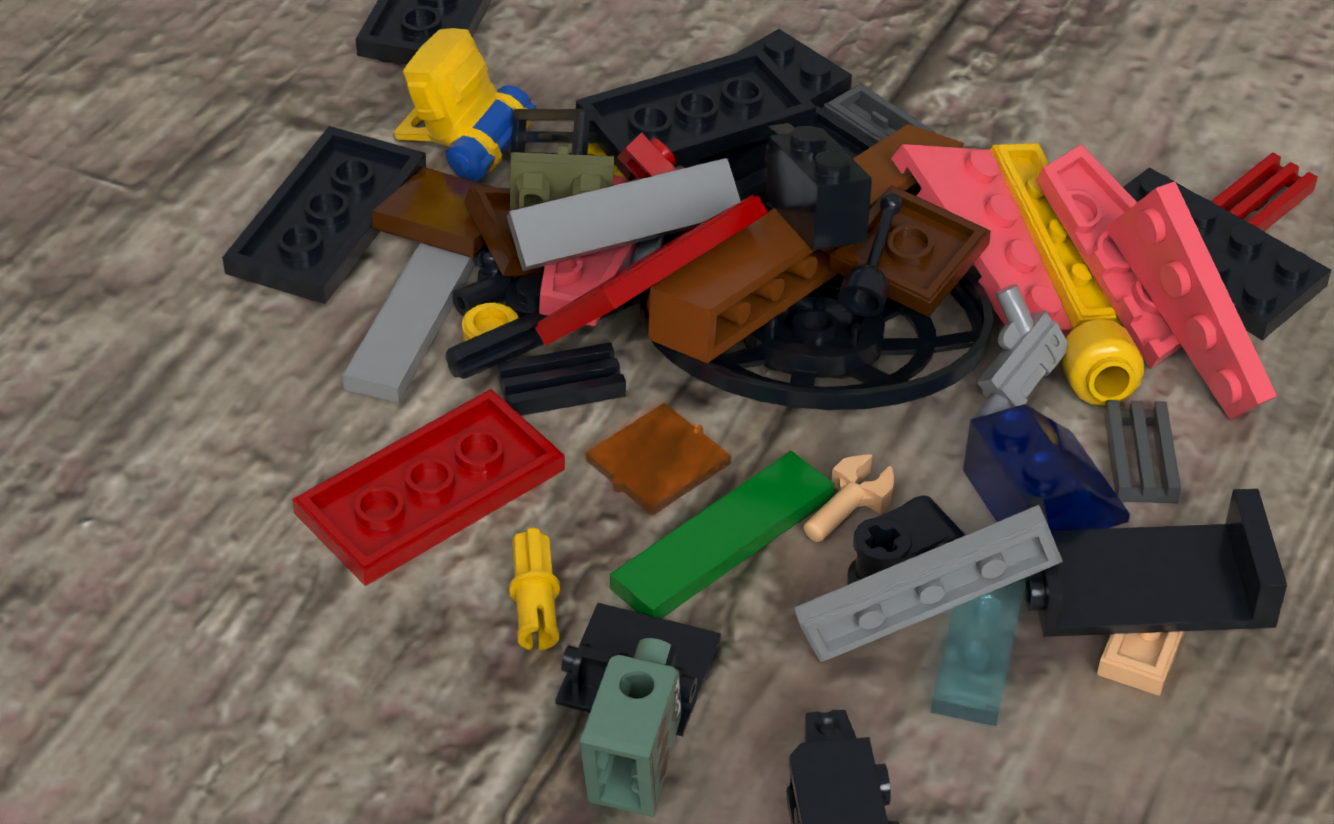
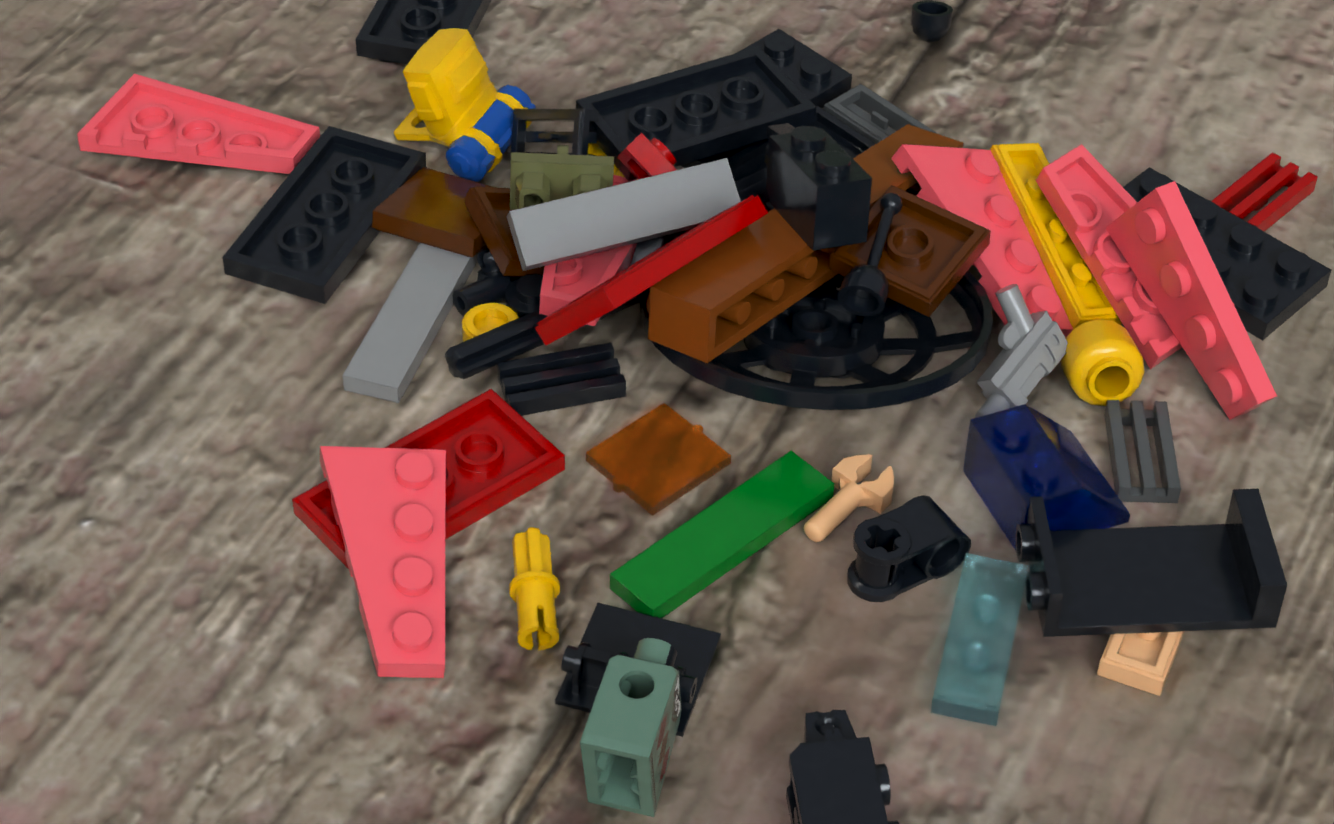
light grey tile [794,505,1063,663] -> none
none -> coral wing [77,74,320,174]
none -> coral wing [320,446,446,678]
none -> black hinge [911,0,953,42]

